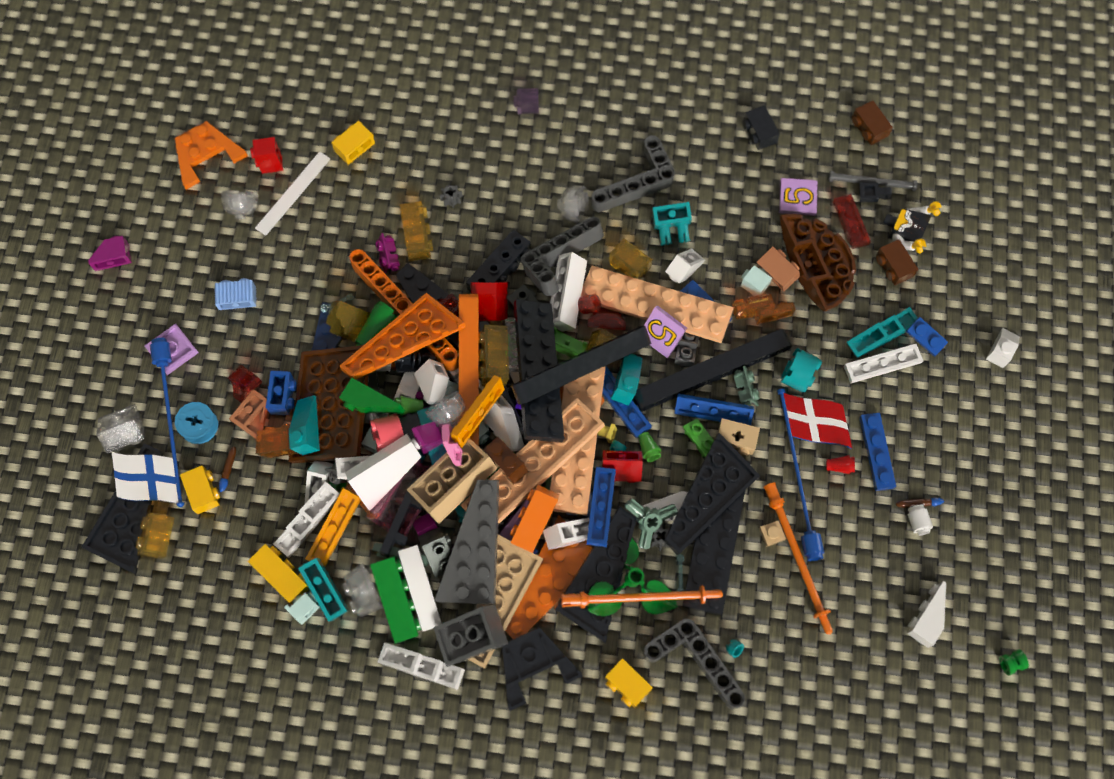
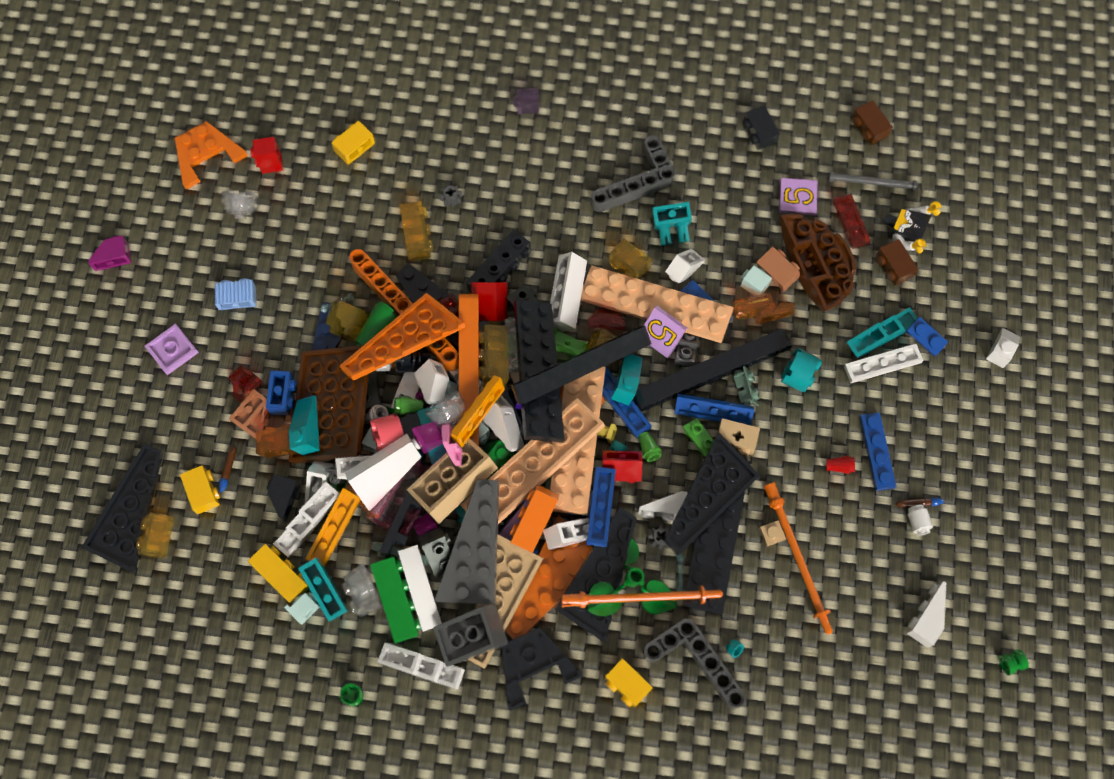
clear slope [96,404,145,453] -> none
flag [112,338,185,507] -> none
dark azure piece [175,402,219,444] -> none
white sticker [255,152,330,235] -> none
green slope [339,378,405,414] -> none
magenta hinge [375,233,400,274] -> none
reddish brown brick [483,437,528,485] -> none
dark grey beam [521,217,604,296] -> none
clear cylinder [557,186,589,223] -> none
clear red wheel [578,294,601,315] -> none
sand green bush [625,498,678,549] -> none
flag [777,389,852,561] -> none
black plate [859,182,892,202] -> none
none -> black slope [267,474,300,522]
none -> green wheel [340,683,364,706]

